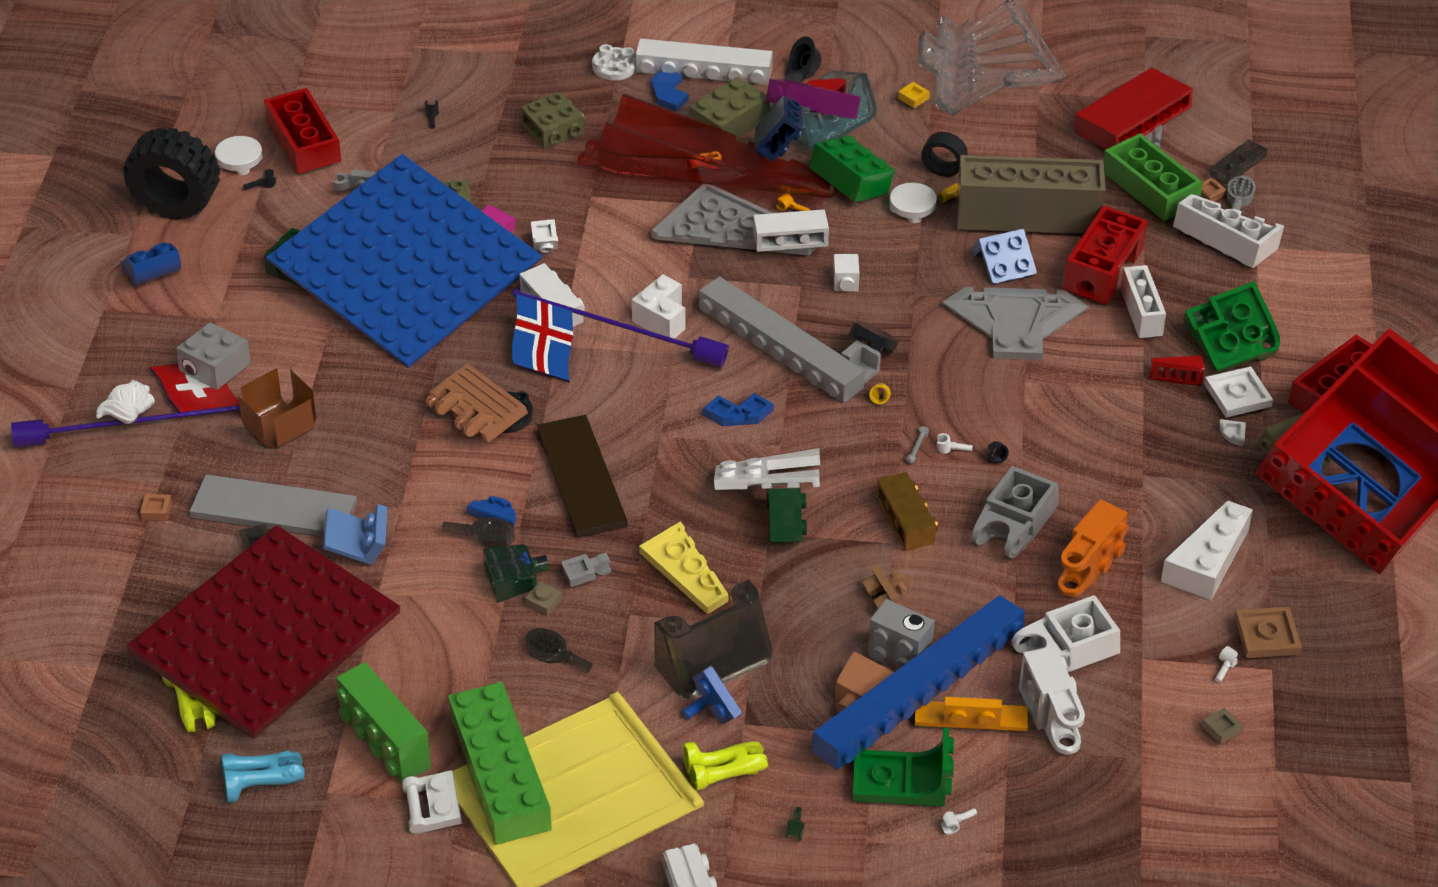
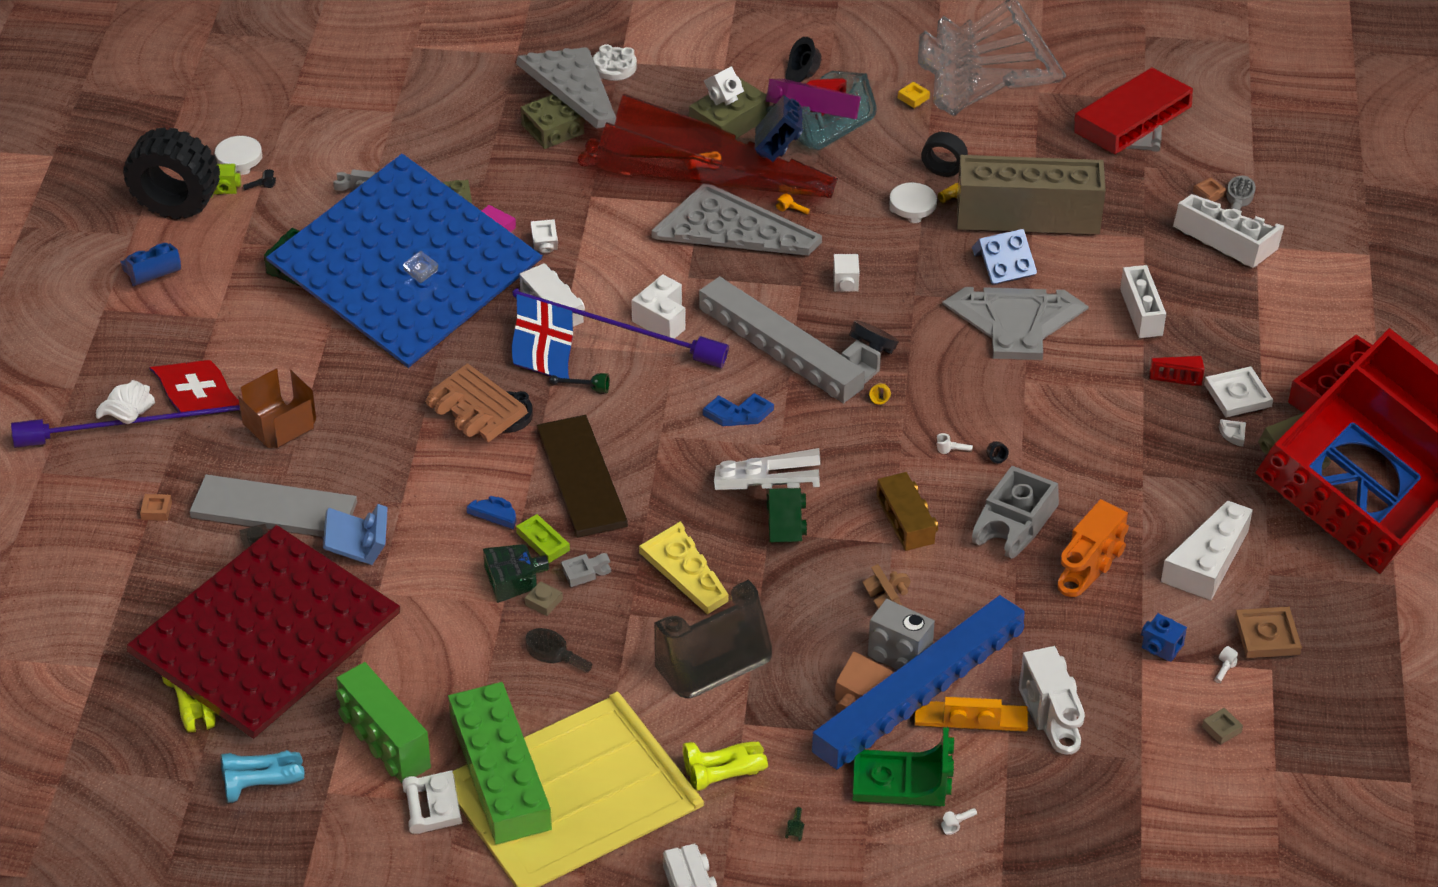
light grey brick [176,322,250,390] -> none
red brick [264,88,342,174] -> none
black hand [425,100,439,129] -> none
clear smoke piece [442,517,515,548] -> none
white brick [636,39,773,85] -> none
blue tile [651,70,689,111] -> none
blue plate [681,666,742,724] -> none
white brick [753,209,829,252] -> none
green brick [809,135,895,202] -> none
light grey hinge [906,426,929,464] -> none
white brick [1012,595,1120,672] -> none
red plate [1062,205,1148,305] -> none
bright green brick [1104,134,1203,221] -> none
green slope [1183,281,1280,374] -> none
clear smoke plate [1209,139,1267,187] -> none
none -> lime brick [211,164,241,198]
none -> clear plate [403,251,438,283]
none -> light grey wing [516,47,616,128]
none -> lime plate [516,514,570,563]
none -> hinge [549,373,610,393]
none -> white brick [704,66,744,105]
none -> blue brick [1141,613,1187,662]

